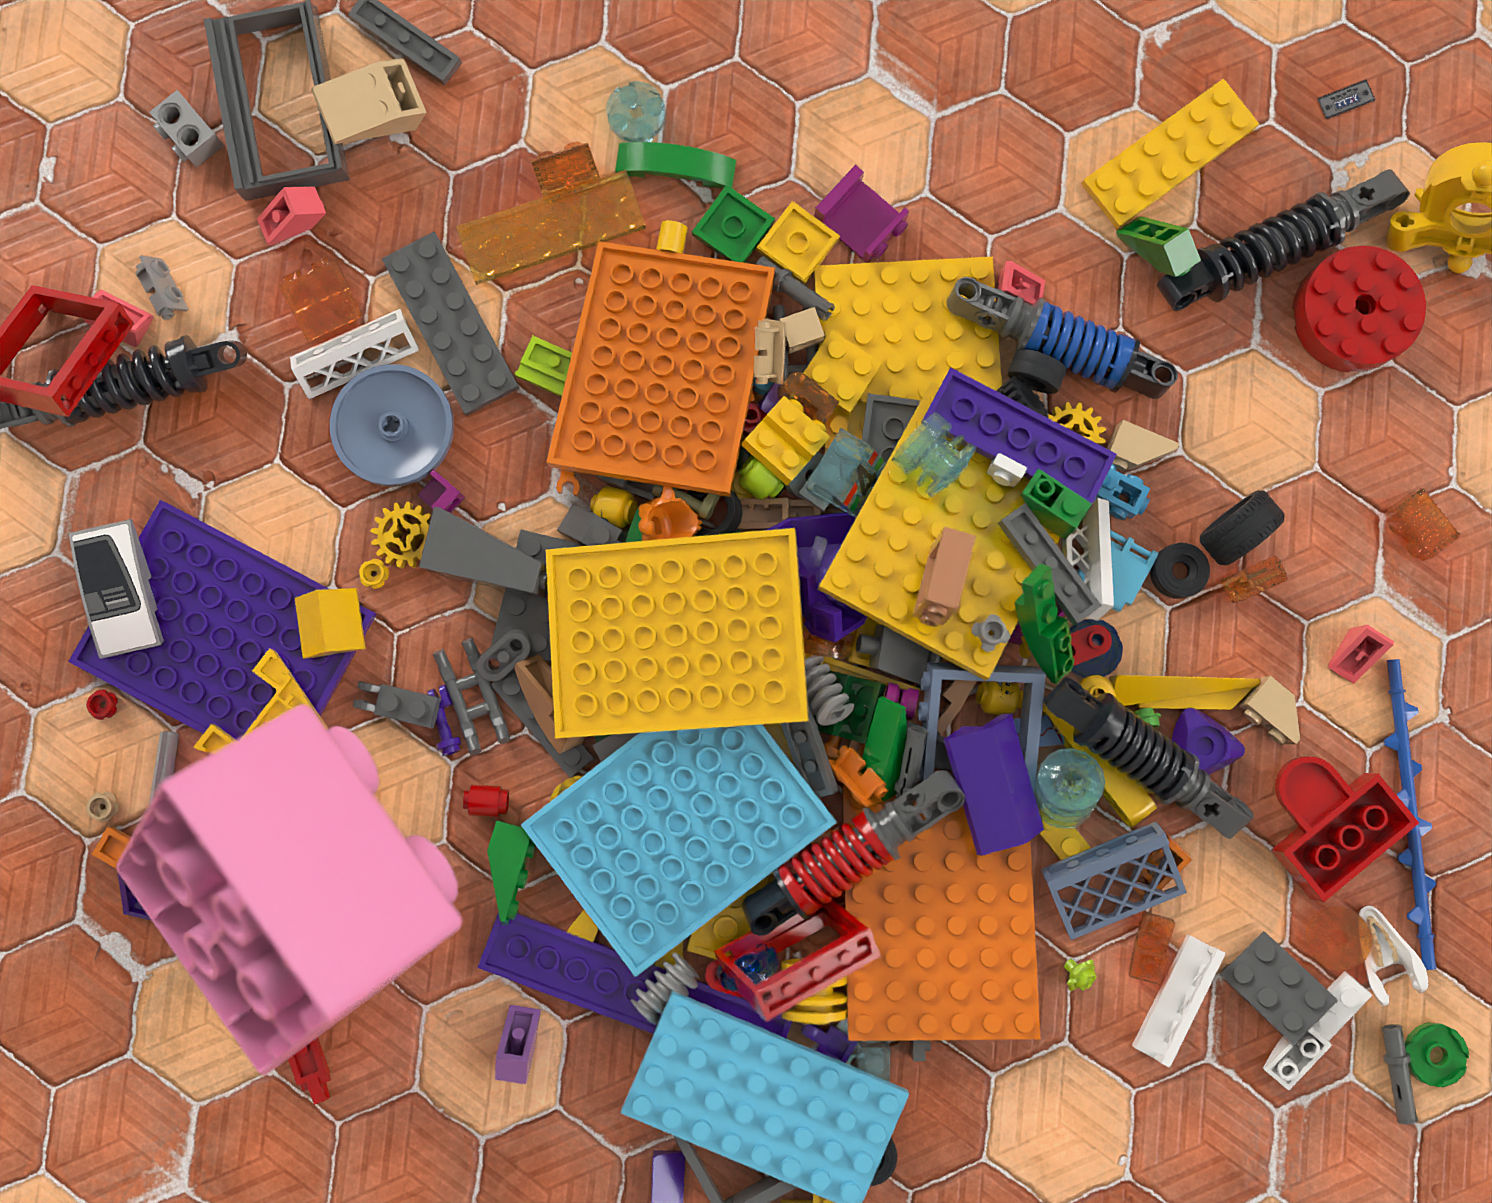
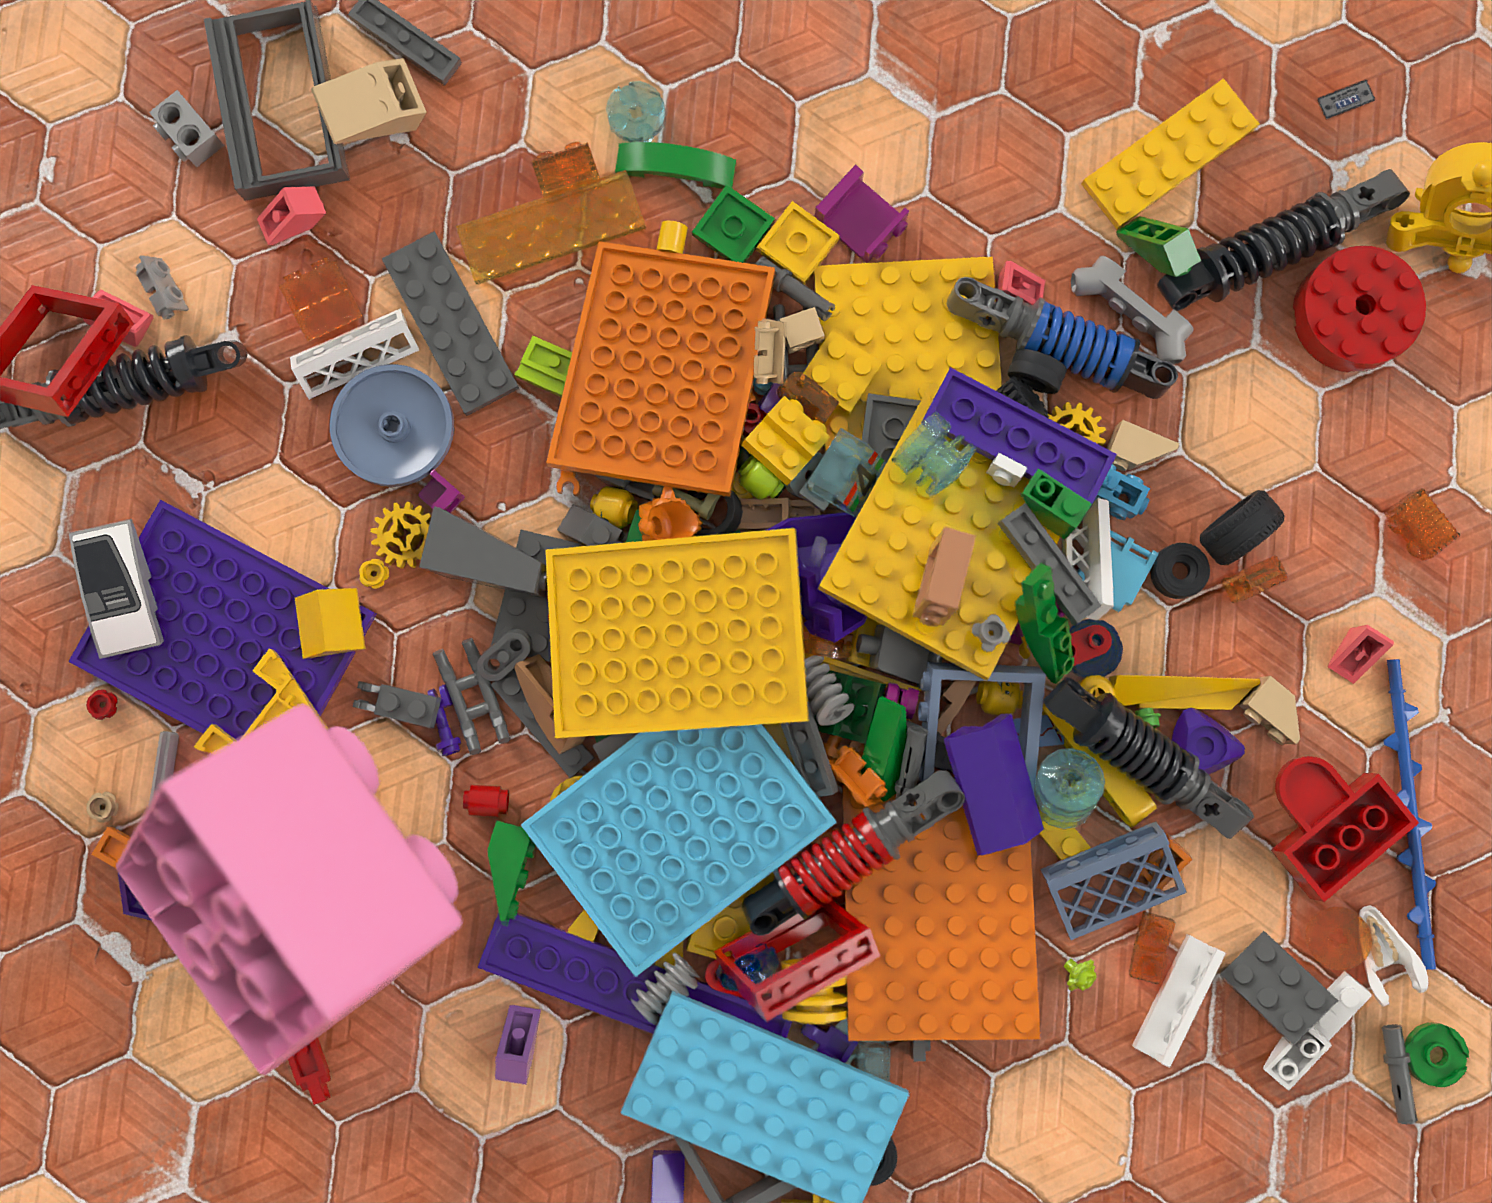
none -> light grey plate [1071,256,1194,365]

